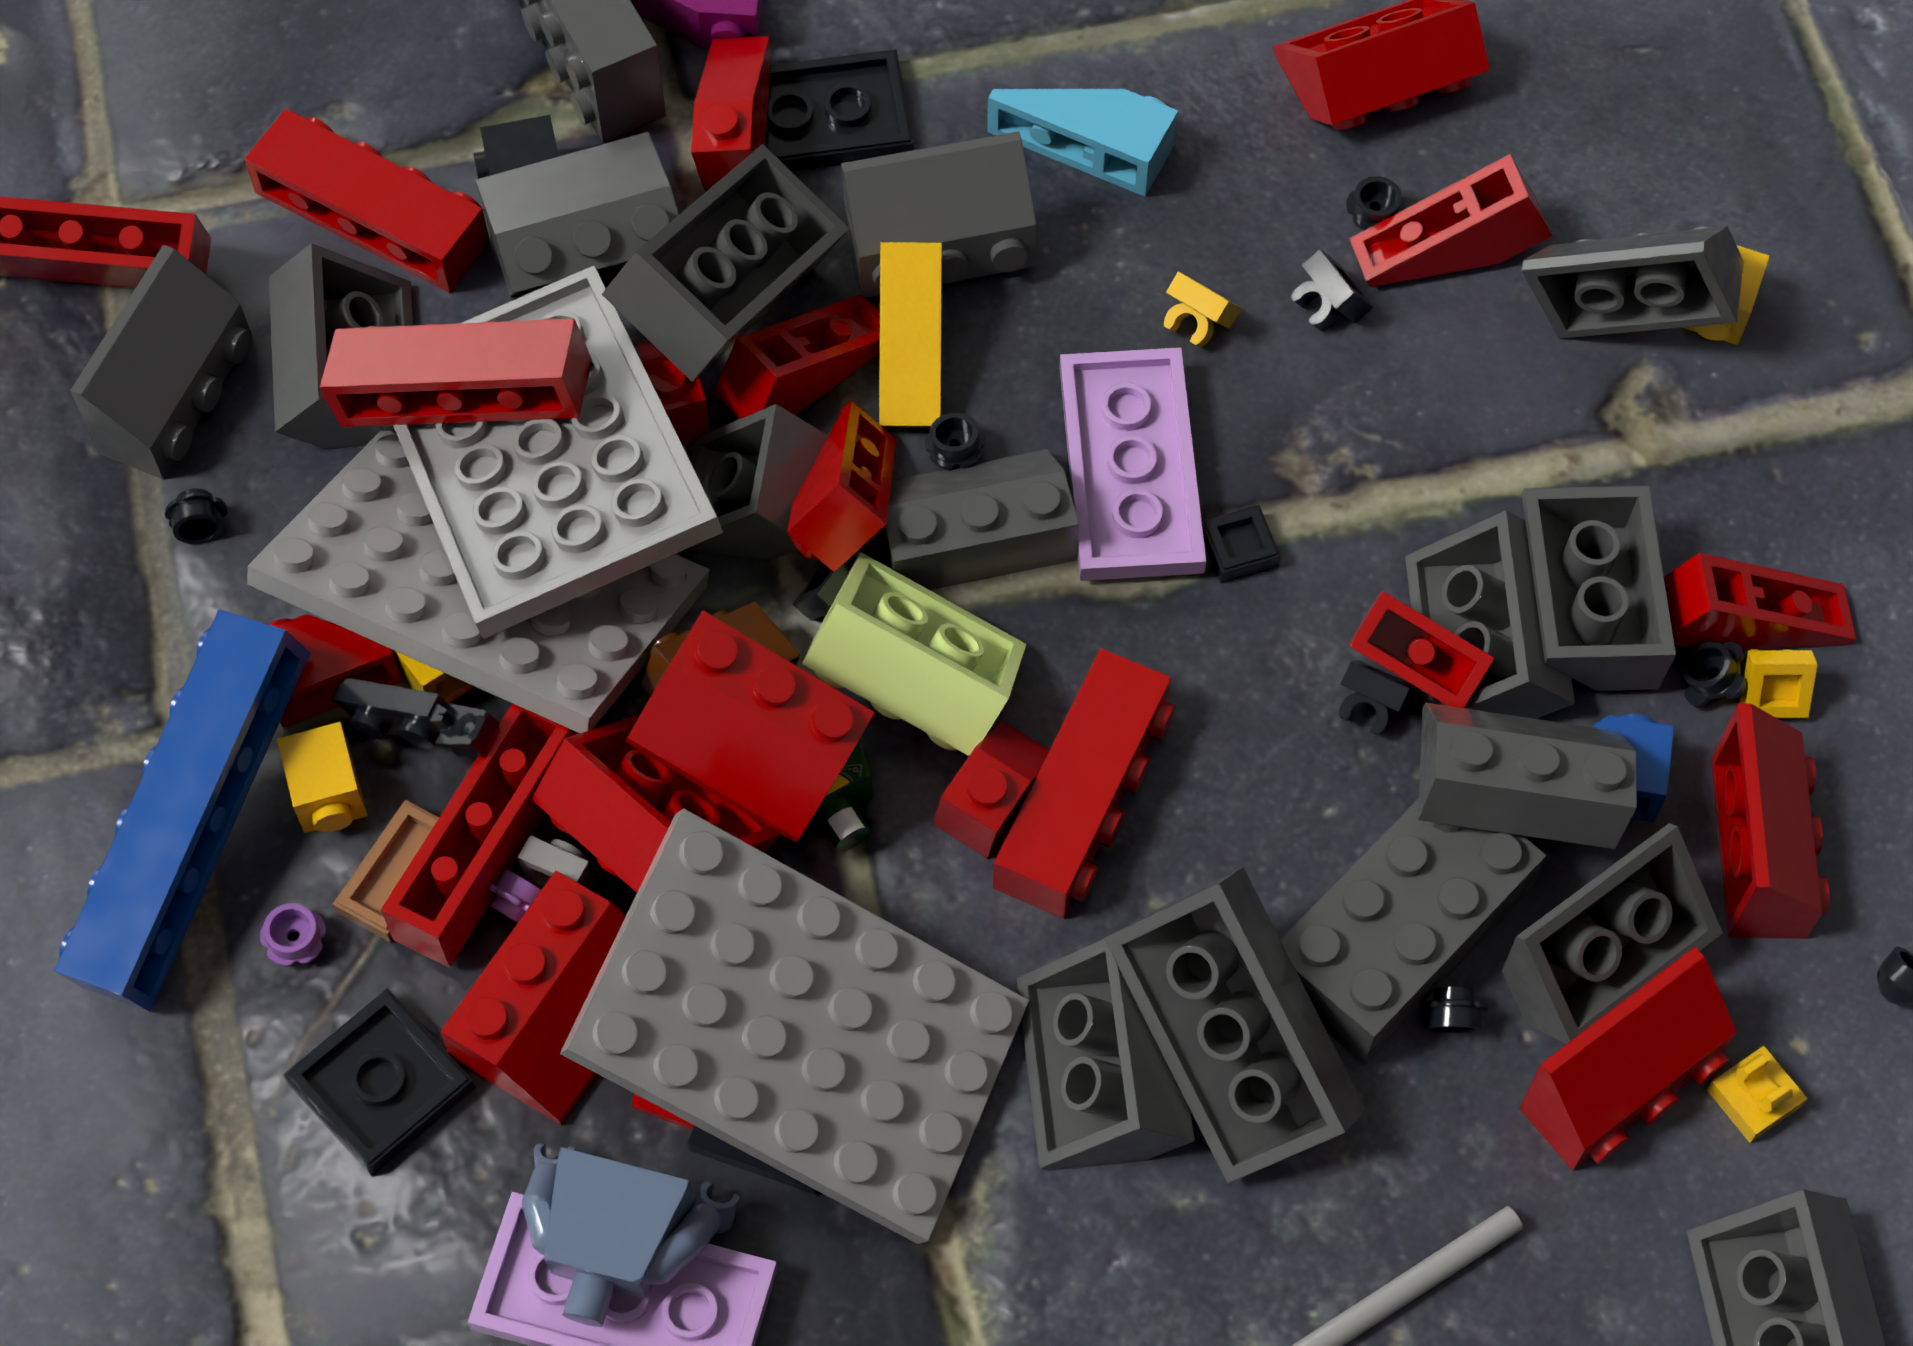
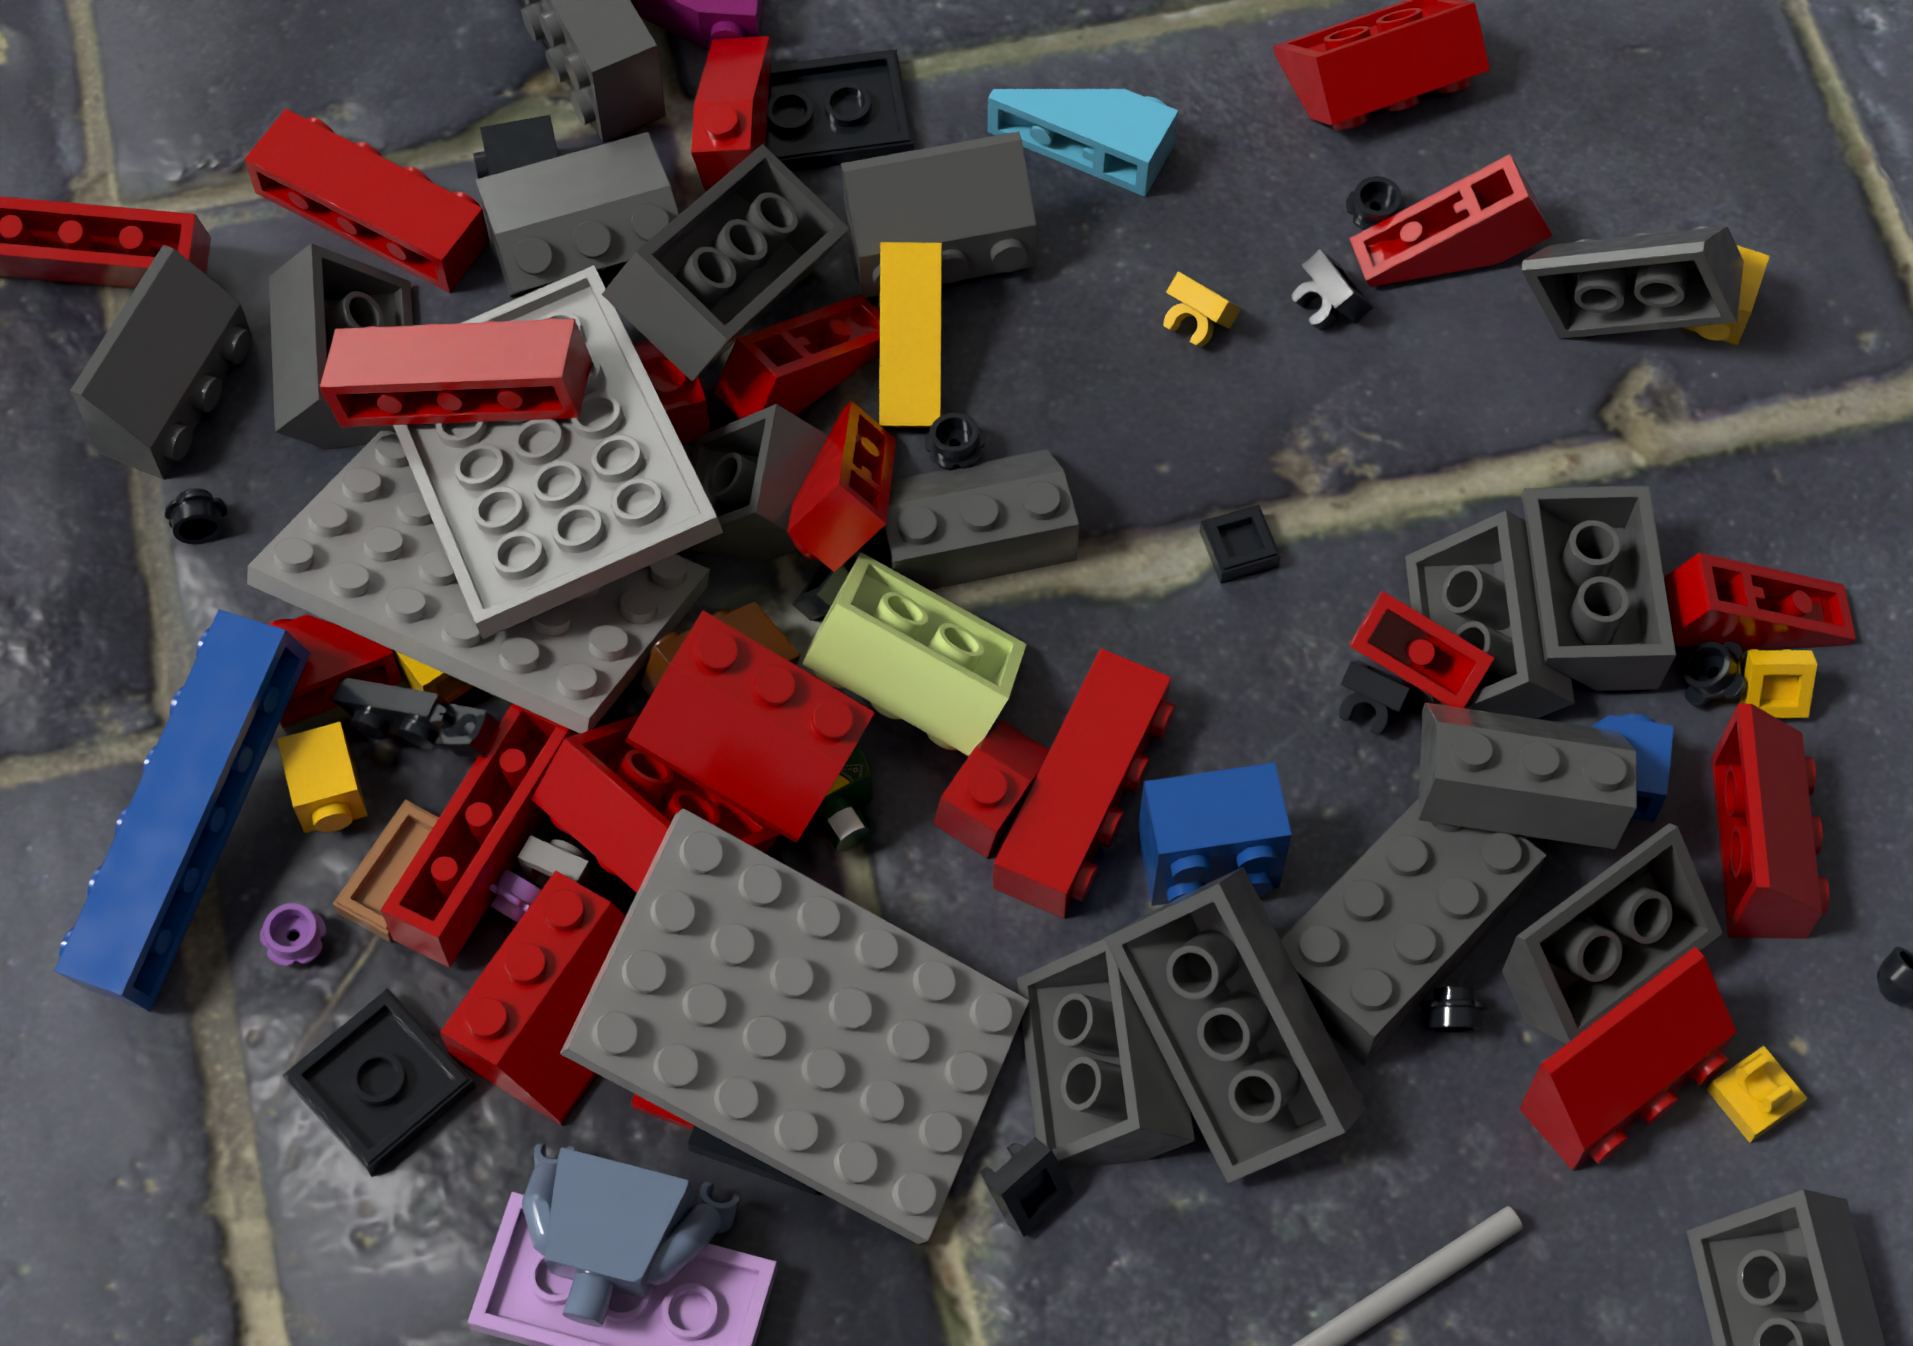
lavender plate [1059,348,1206,581] -> none
none -> black tile [981,1138,1074,1237]
none -> blue brick [1137,762,1292,906]

